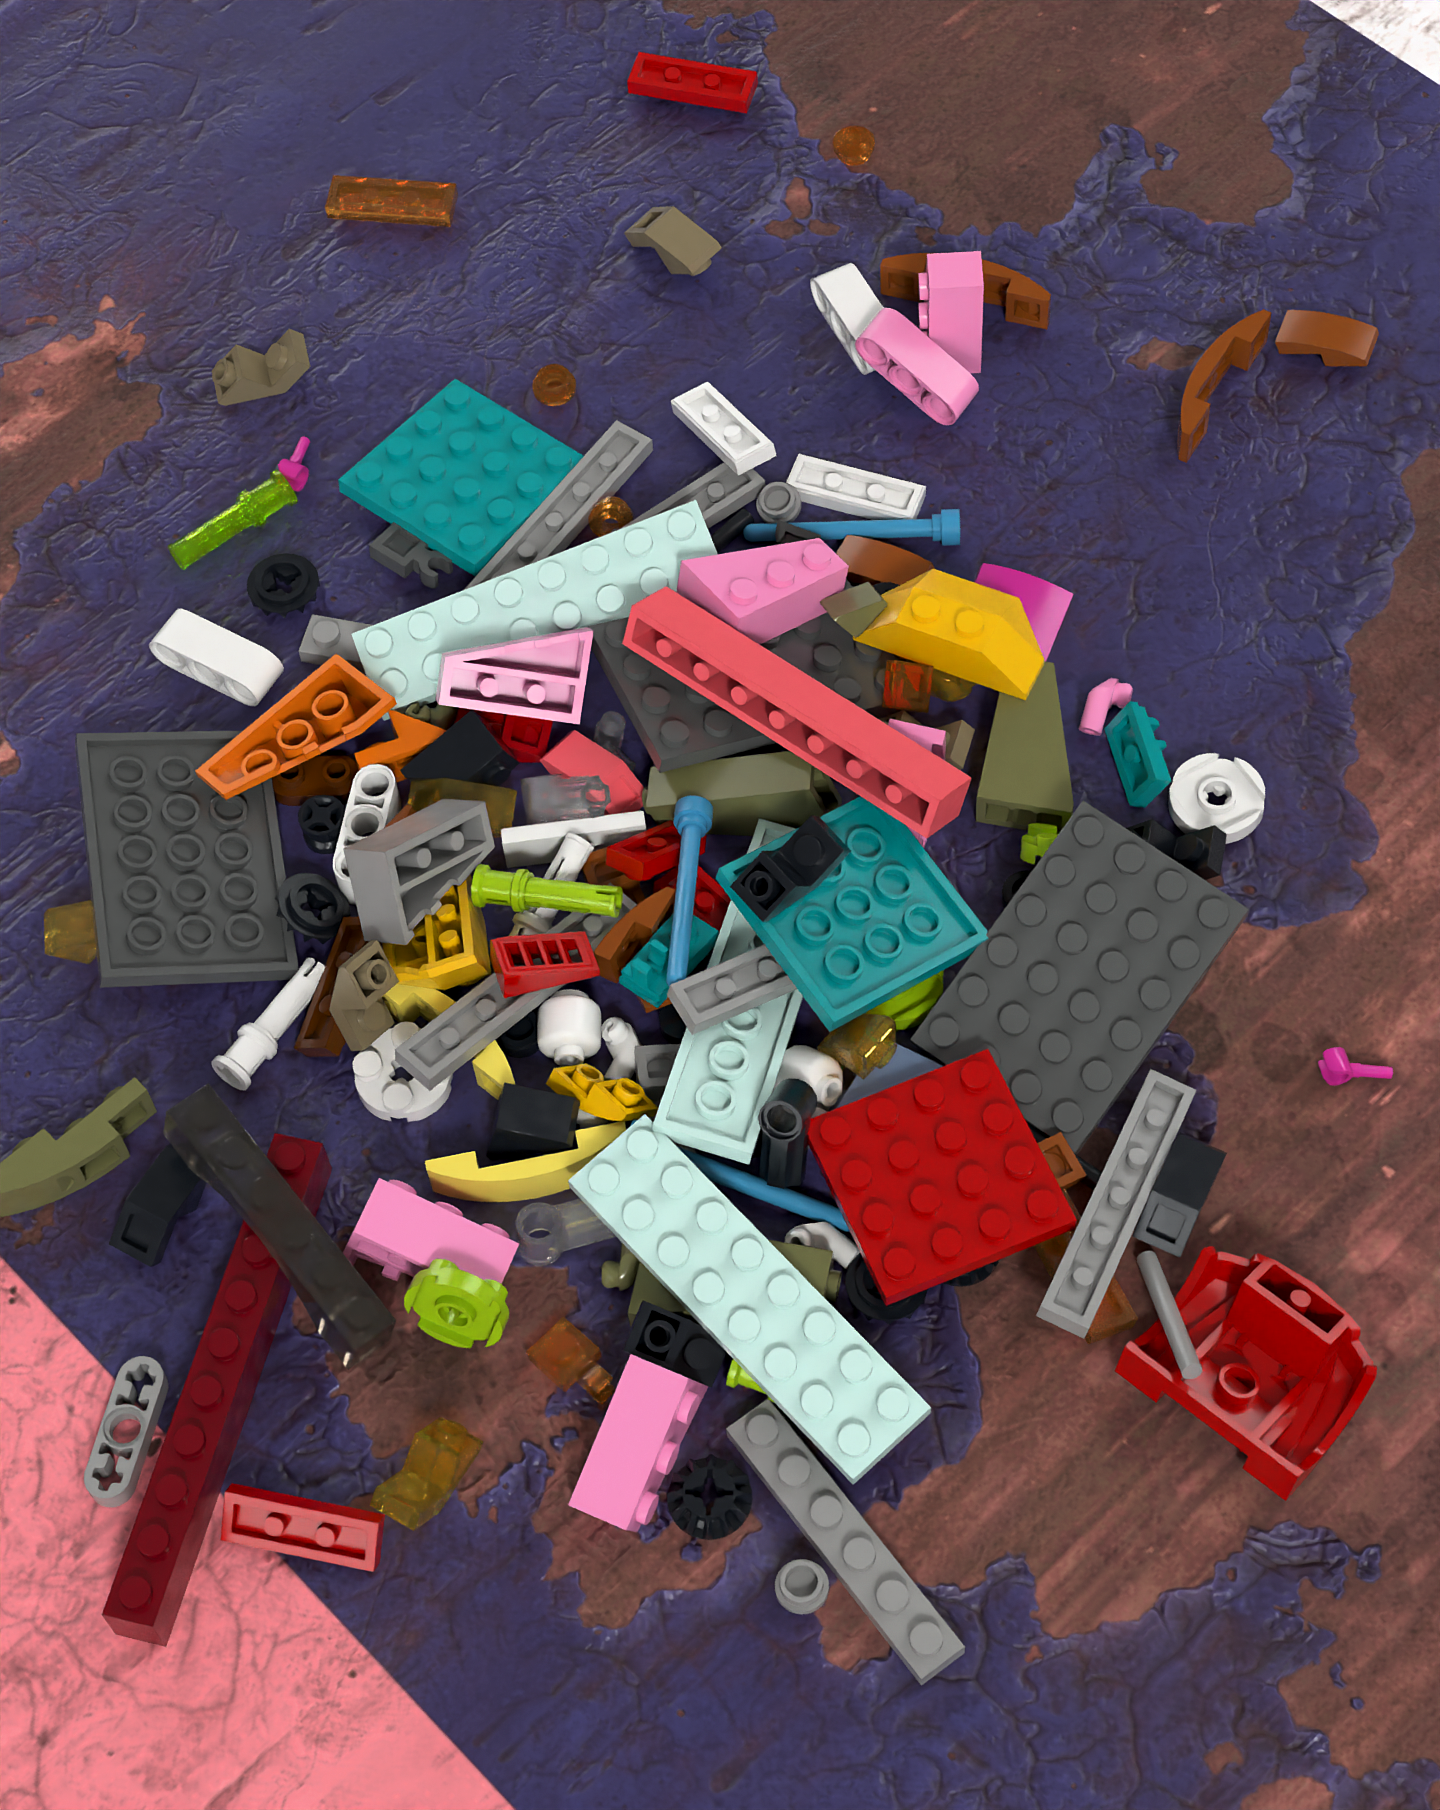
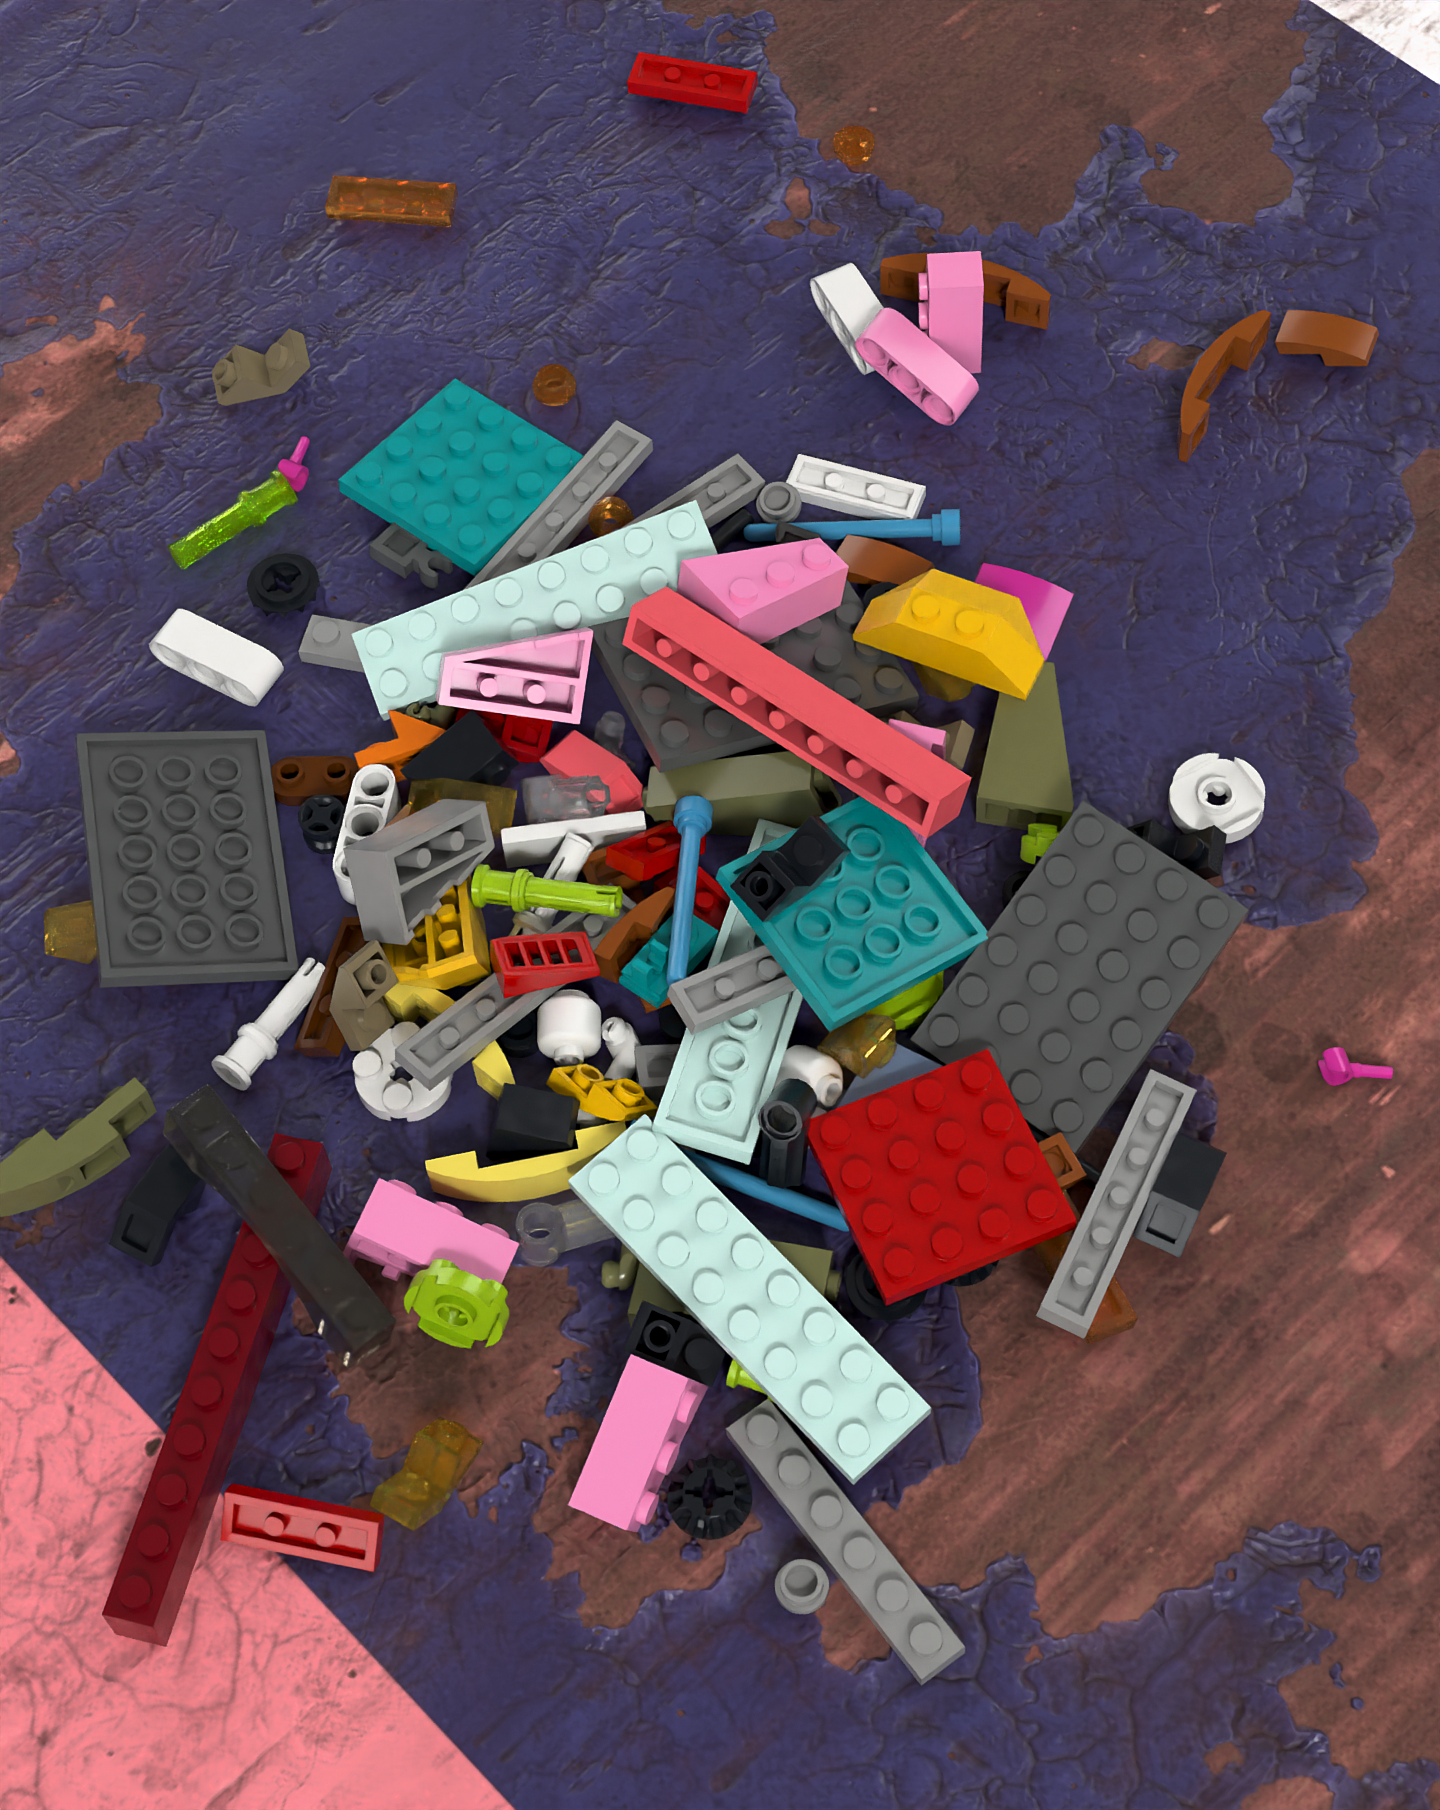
light grey beam [84,1356,169,1507] -> none
orange wedge [195,653,397,800] -> none
black gear [275,873,351,944] -> none
clear orange plate [526,1316,616,1405] -> none
dark tan slope [624,206,722,276] -> none
white tile [671,382,776,476] -> none
white arm [785,1222,860,1270] -> none
olive slope [820,582,888,638] -> none
clear orange tile [882,660,933,713] -> none
bright pink arm [1079,678,1133,736] -> none
teal plate [1104,701,1171,808] -> none
red piece [1115,1246,1377,1501] -> none
light grey bar [1137,1251,1202,1379] -> none

